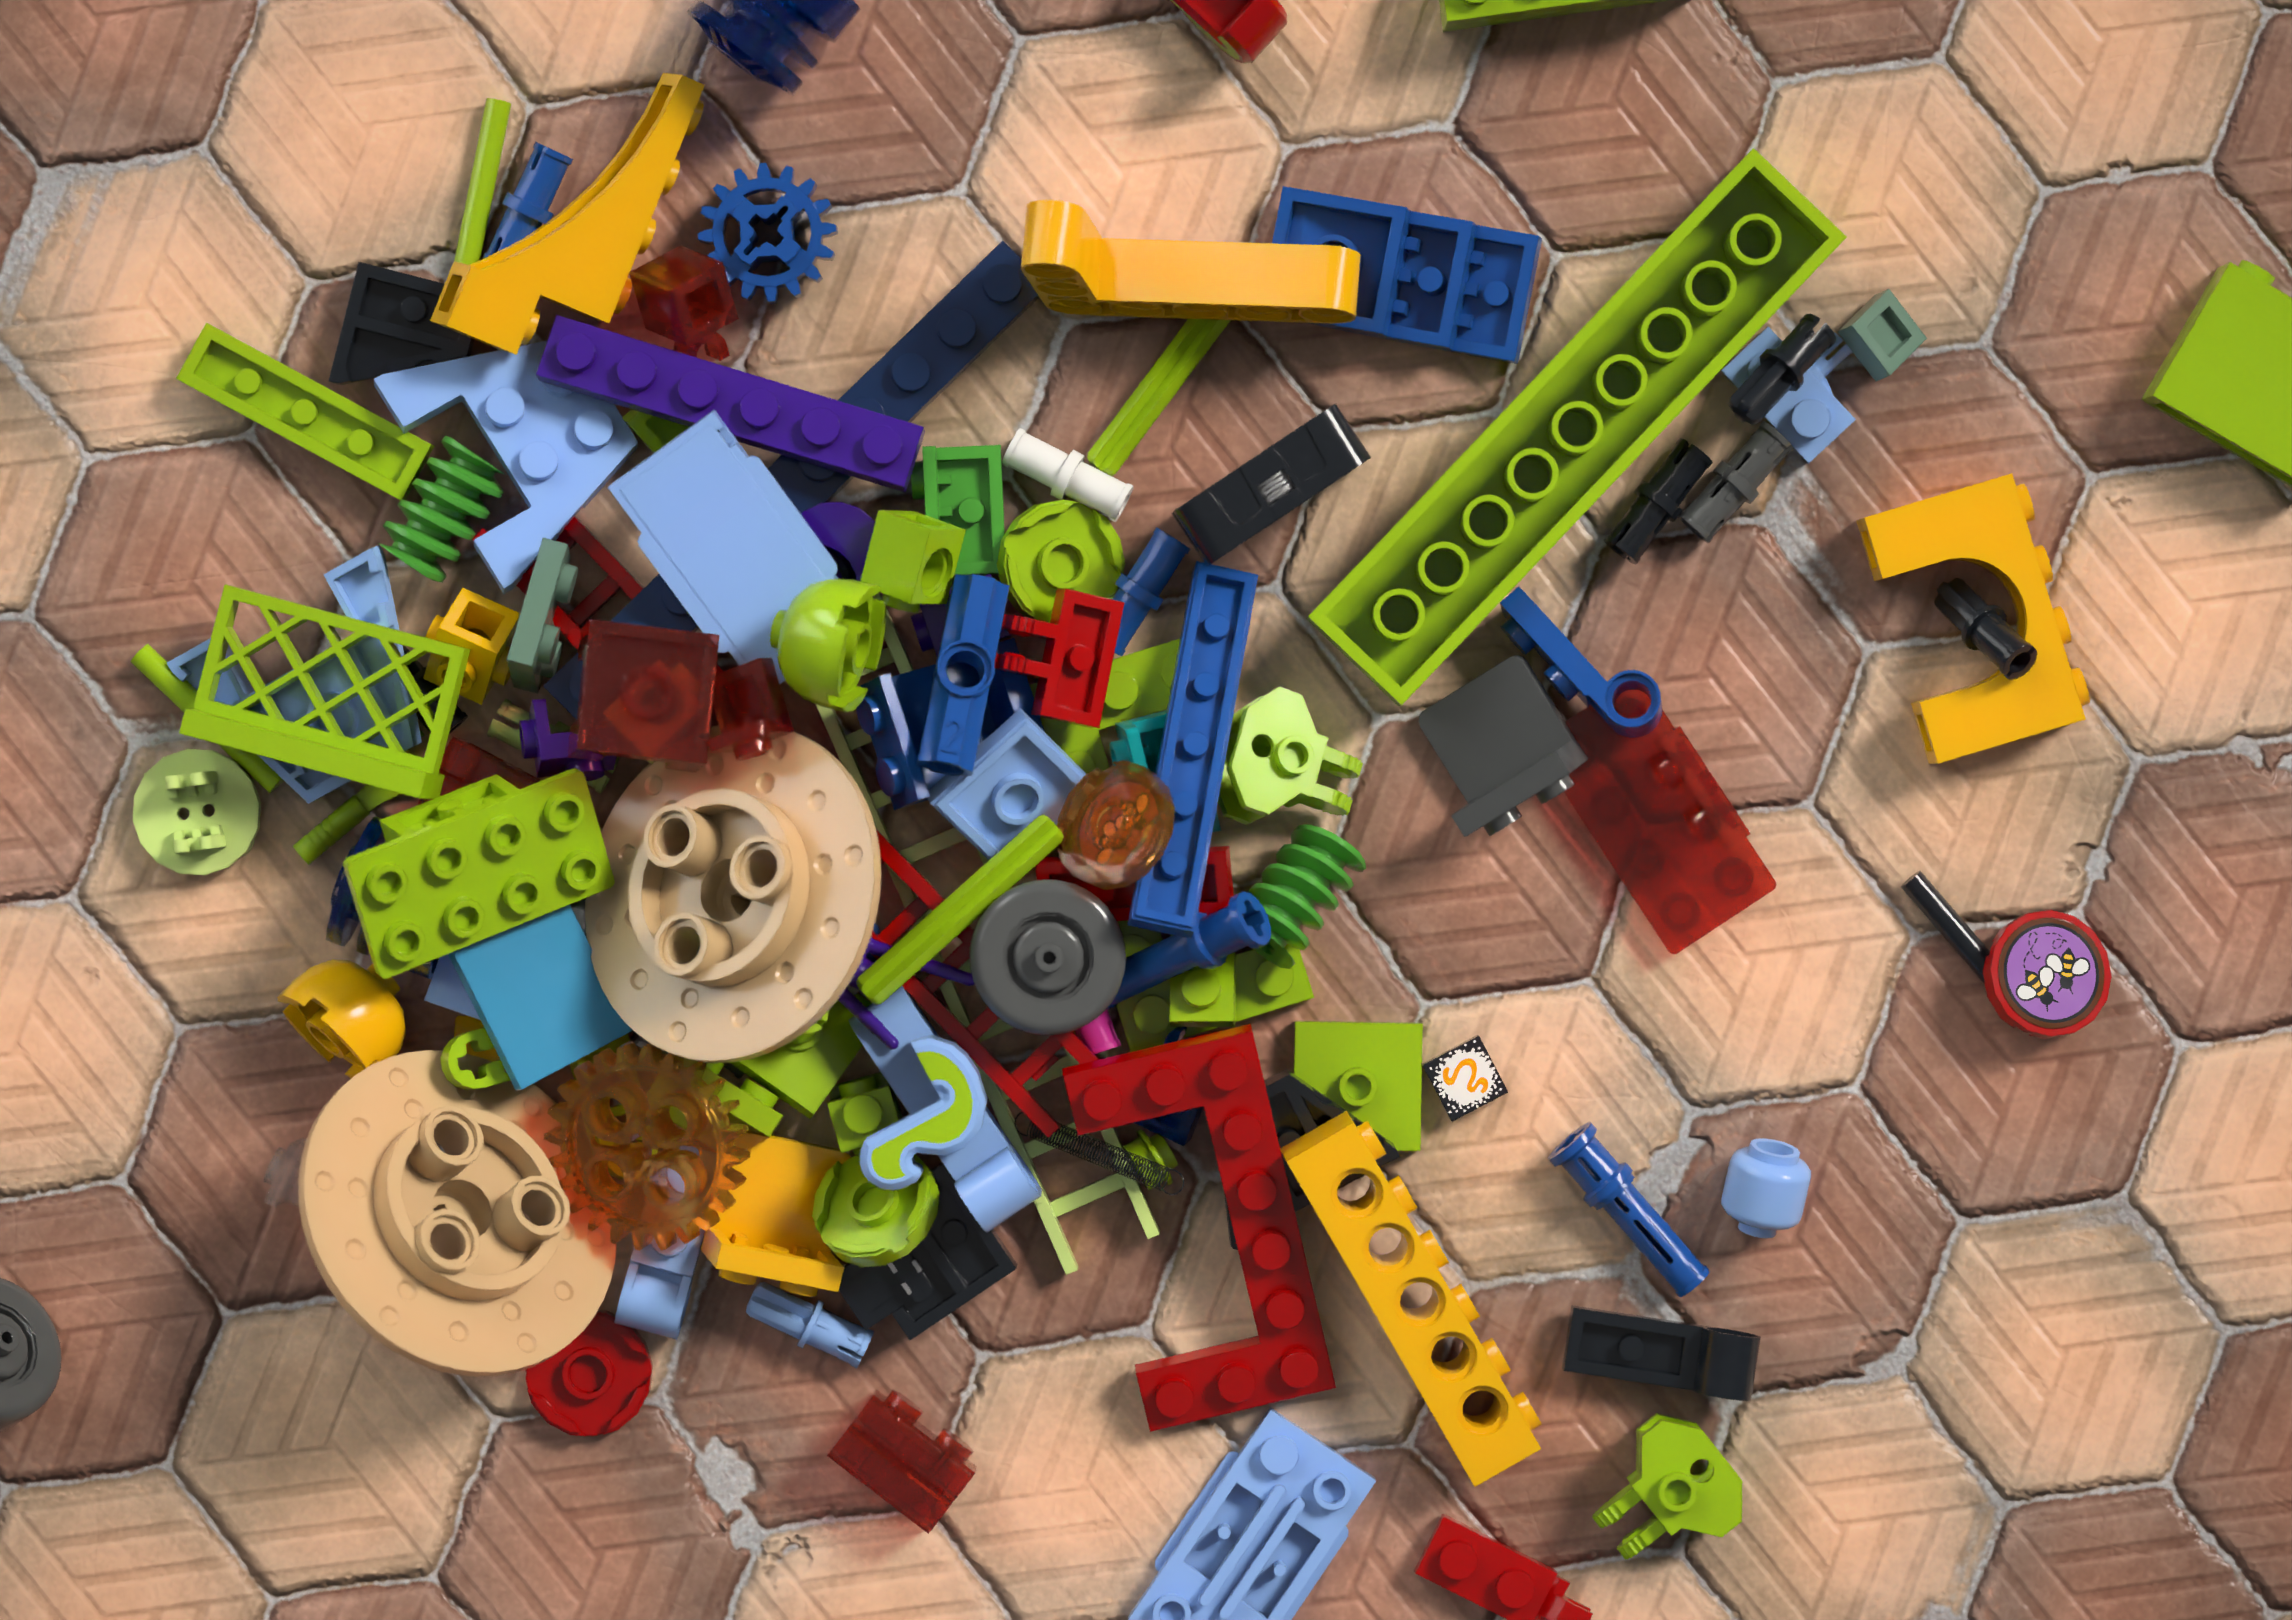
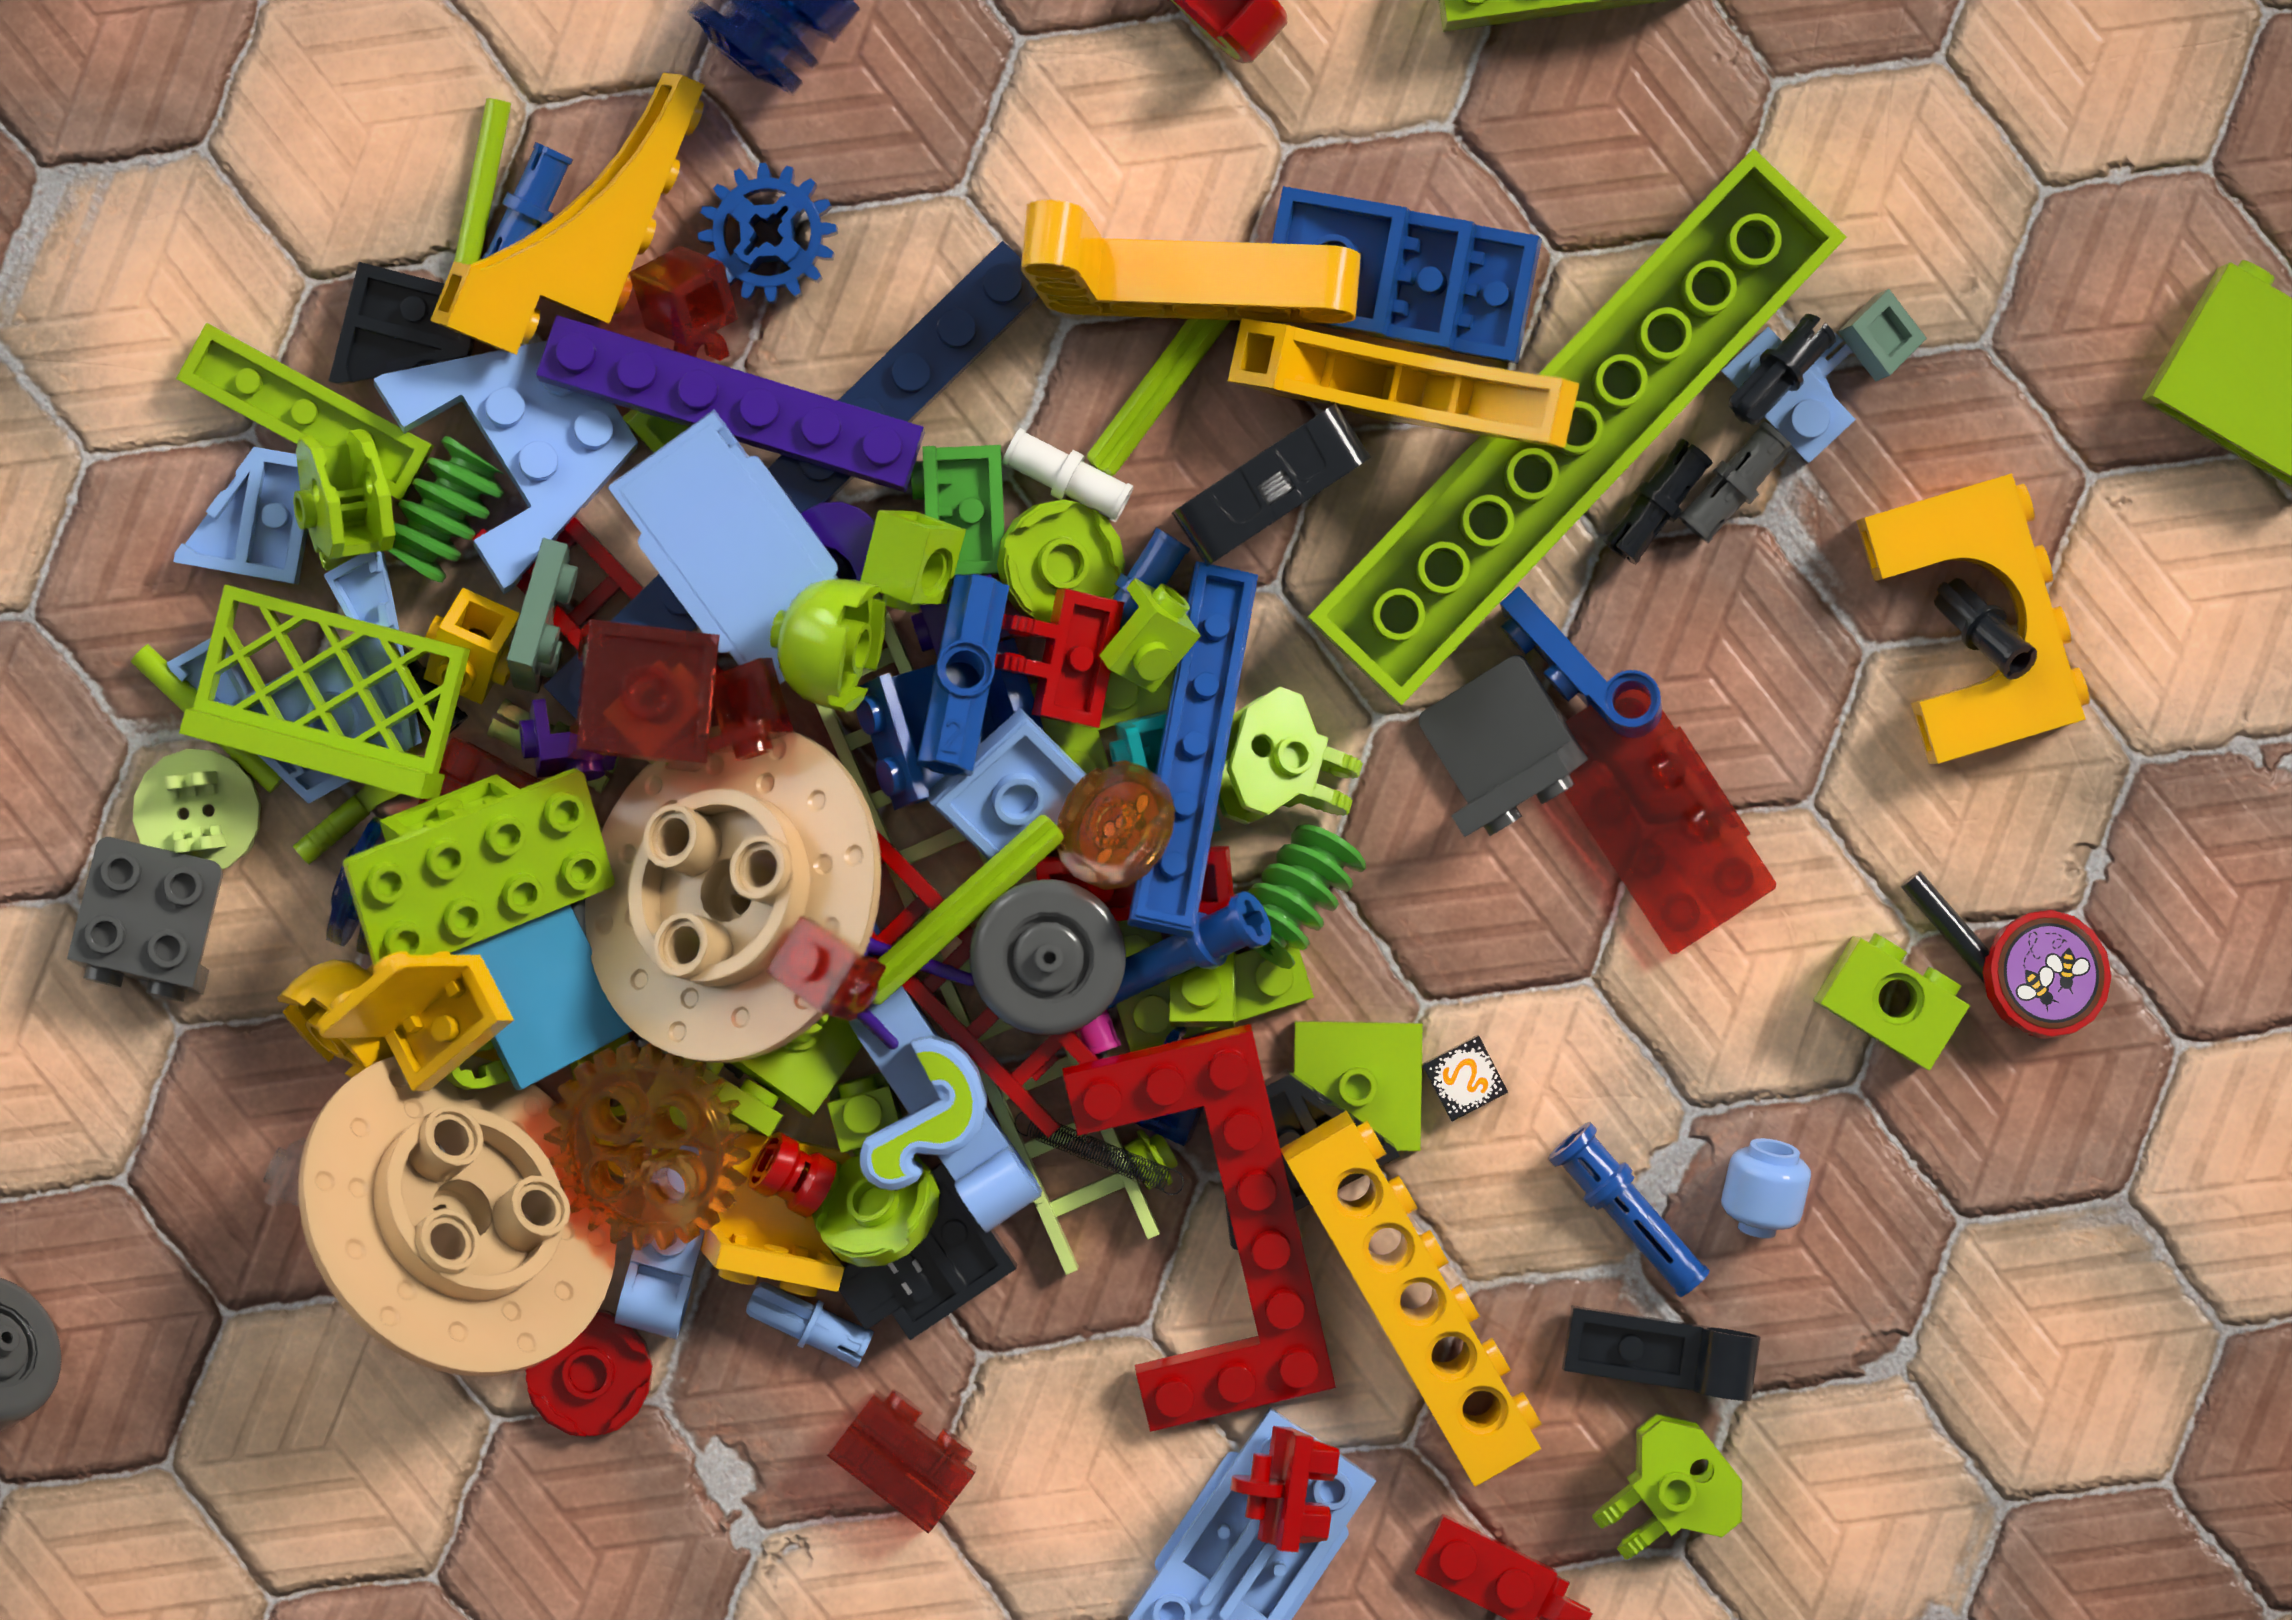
none -> dark grey bracket [67,837,223,1002]
none -> light blue wing [173,447,308,585]
none -> lime hinge [293,429,395,571]
none -> yellow bracket [316,951,514,1091]
none -> red wheel [748,1131,837,1218]
none -> clear red bracket [766,916,886,1021]
none -> lime bracket [1099,578,1201,693]
none -> yellow arch [1228,318,1579,448]
none -> red hips [1230,1426,1340,1553]
none -> lime brick [1813,933,1970,1071]

